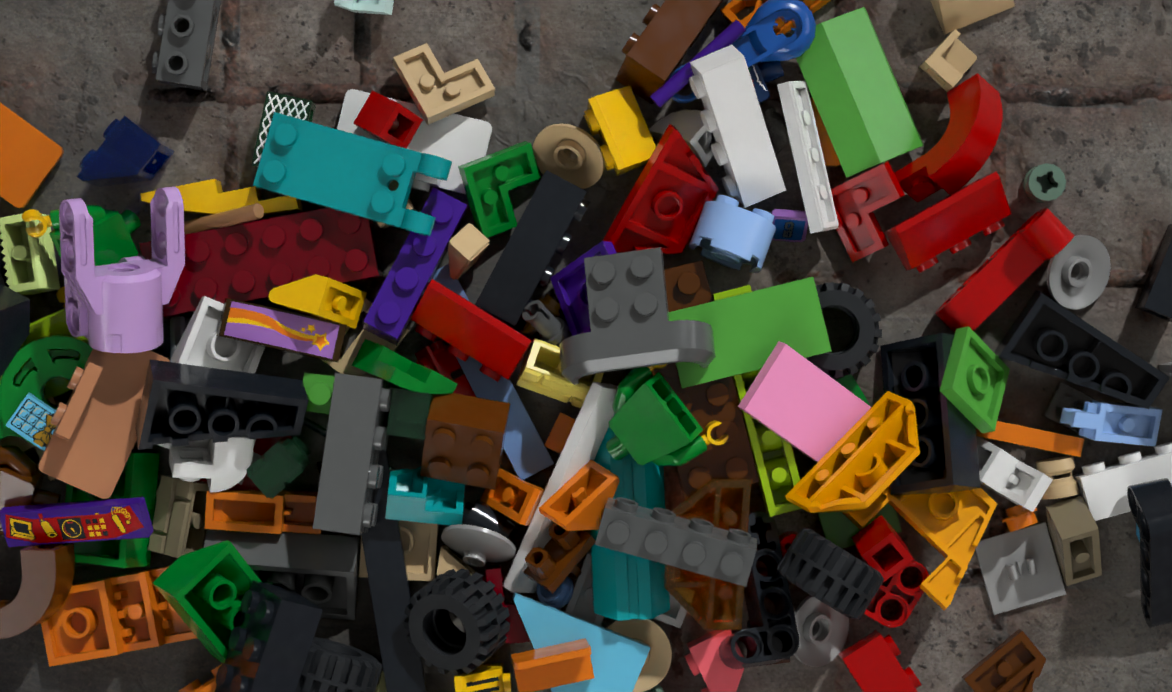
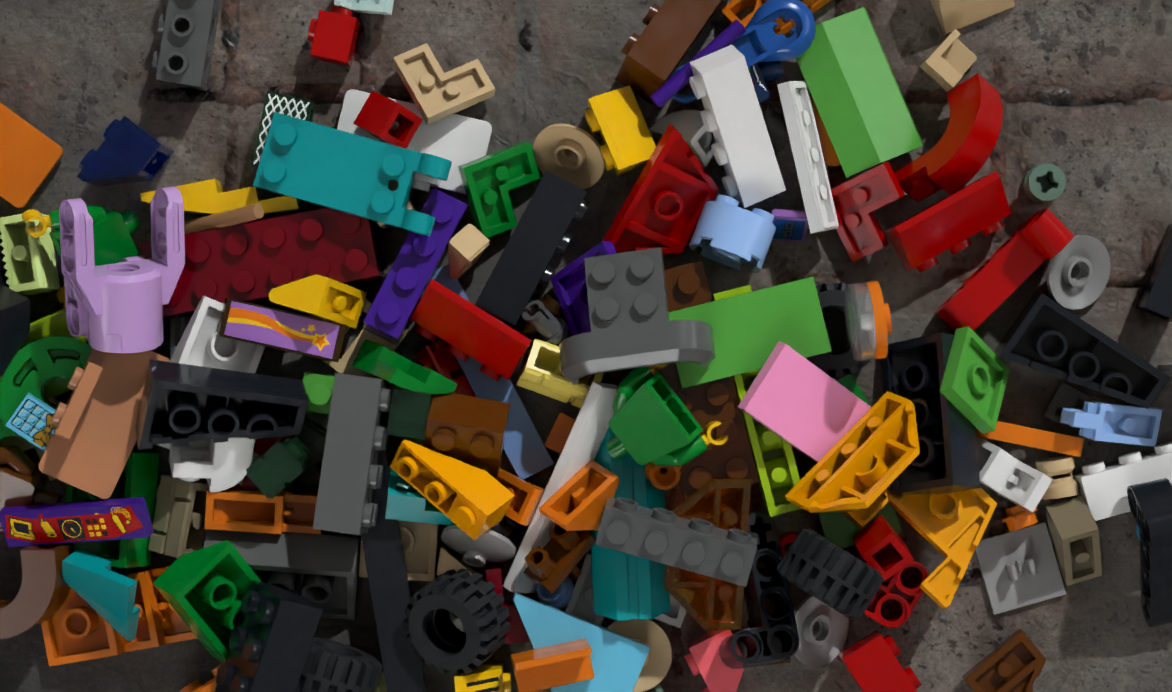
none -> teal slope [62,549,140,642]
none -> red brick [308,6,360,67]
none -> light orange slope [390,439,515,541]
none -> orange plate [644,461,682,490]
none -> clear piece [844,281,892,362]

